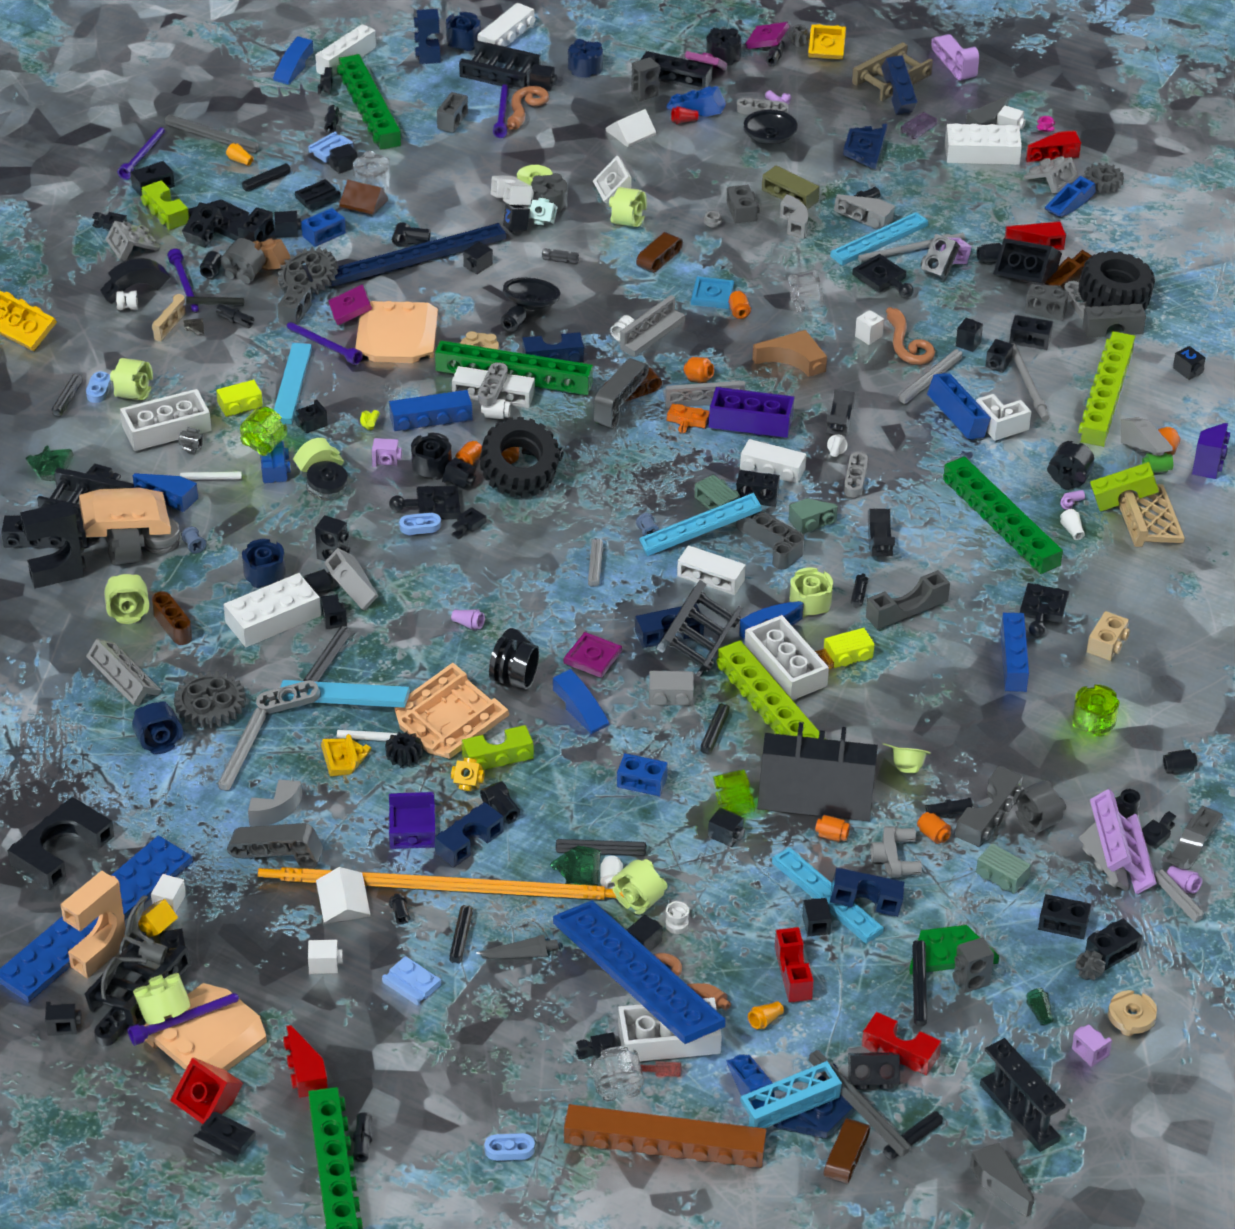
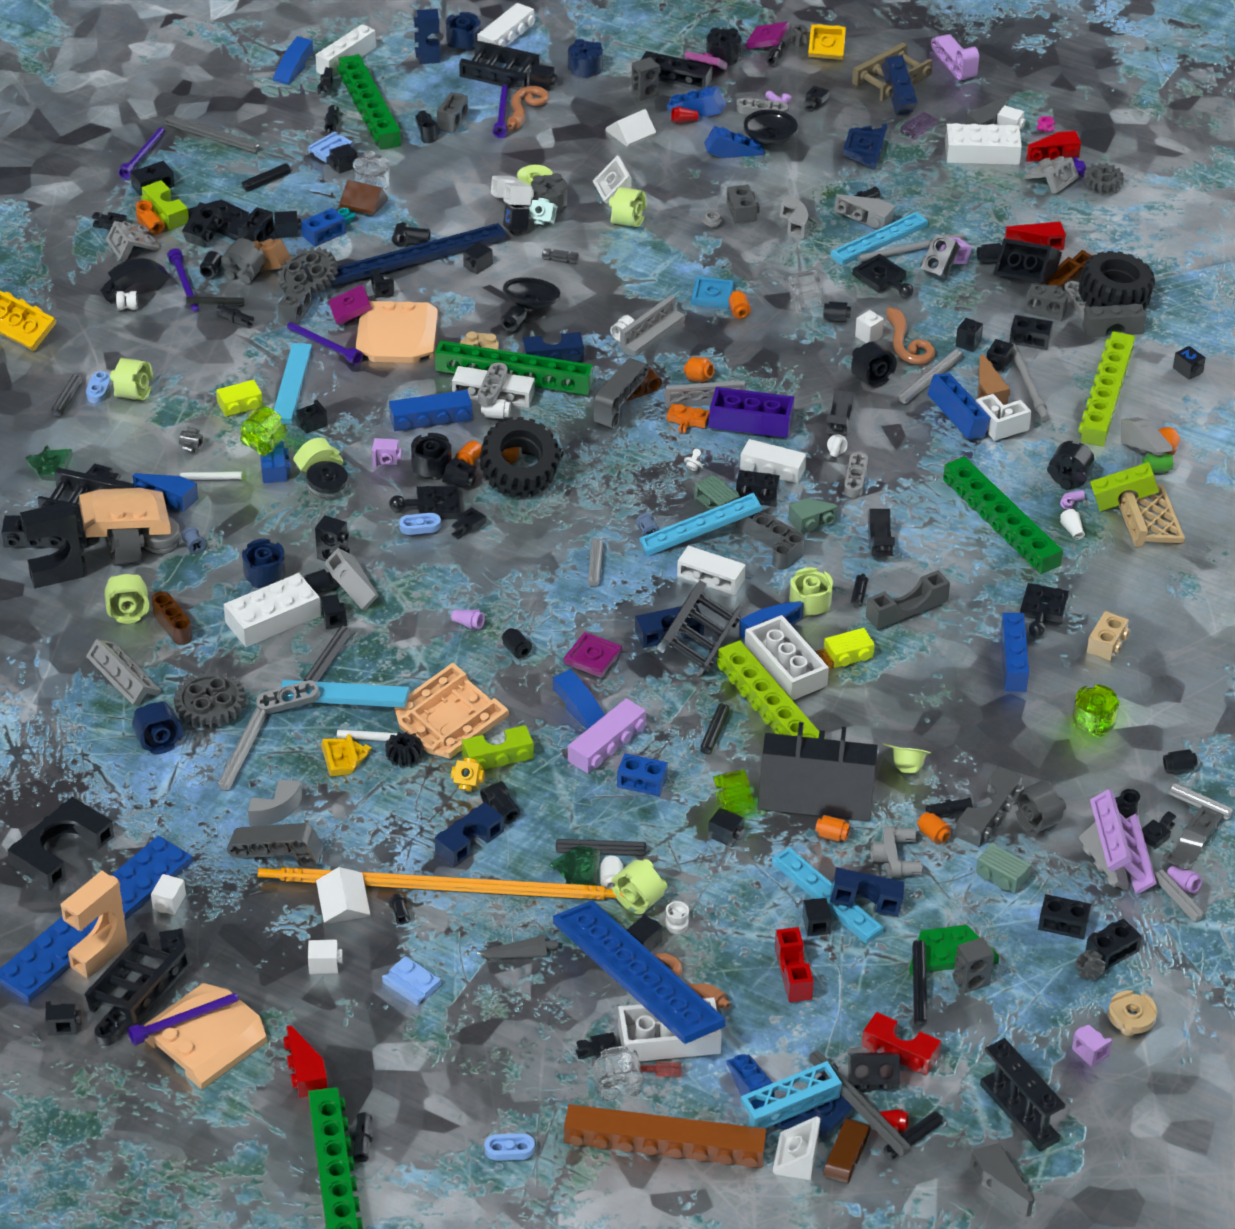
dark grey plant [101,895,167,1000] -> none
white brick [120,389,212,451] -> none
yellowish green brick [133,973,191,1024] -> none
yellow brick [138,899,179,938] -> none
tan plate [152,294,186,341] -> none
red slope [170,1058,243,1124] -> none
clear smoke tile [183,318,205,336] -> none
black plate [193,1111,256,1162] -> none
light orange cone [226,143,254,166] -> none
black plate [295,179,341,211] -> none
neon yellow plate [360,410,380,430] -> none
dark purple panel [389,792,435,849] -> none
black axle [449,905,473,964] -> none
black wheel [489,637,539,689] -> none
reddish brown beam [636,232,683,273] -> none
light grey brick [649,671,693,706] -> none
light orange cone [748,1001,784,1029] -> none
medium nougat arch [752,330,827,377] -> none
olive brick [762,165,820,210] -> none
clear green cone [1026,988,1054,1026] -> none
blue slope [1045,176,1096,217] -> none
dark purple slope [1192,423,1231,479] -> none
none -> orange piece [136,200,165,235]
none -> teal plate [338,208,355,225]
none -> black bracket [370,268,394,298]
none -> black piece [415,110,437,143]
none -> lavender brick [568,698,647,774]
none -> white plate [684,449,703,471]
none -> blue slope [704,126,764,158]
none -> white slope [772,1116,820,1180]
none -> black plate [805,86,830,112]
none -> black brick [823,301,851,322]
none -> black brick [851,341,897,387]
none -> red cone [878,1109,909,1134]
none -> medium nougat slope [977,354,1010,405]
none -> dark purple plate [1073,157,1086,178]
none -> light grey axle [1169,783,1233,820]

